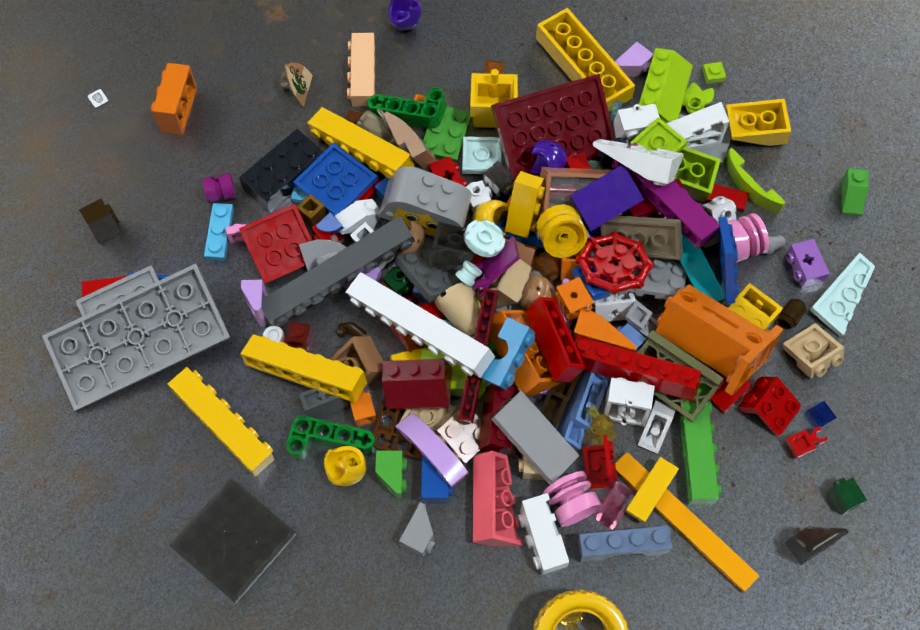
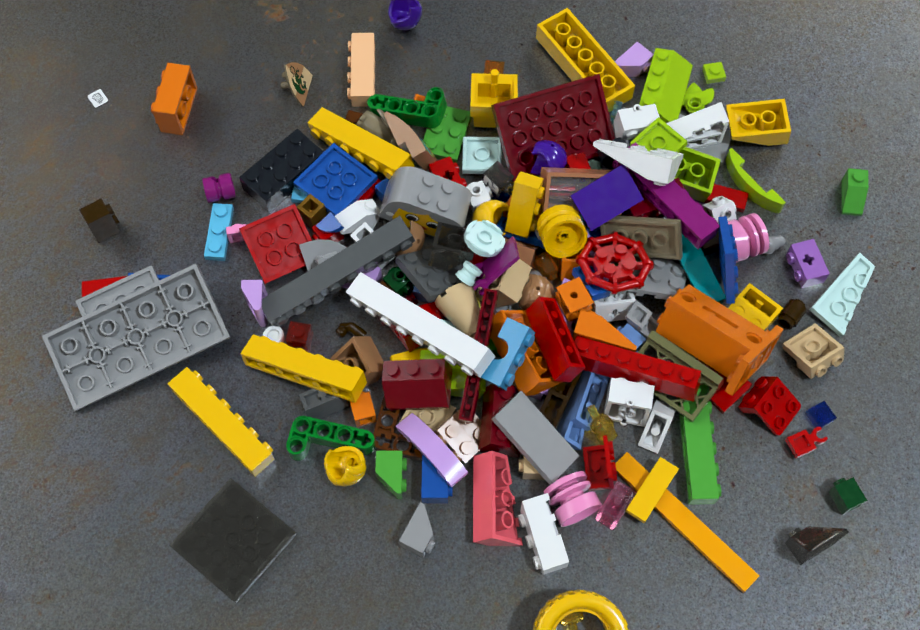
sand blue arch [577,526,672,562] -> none

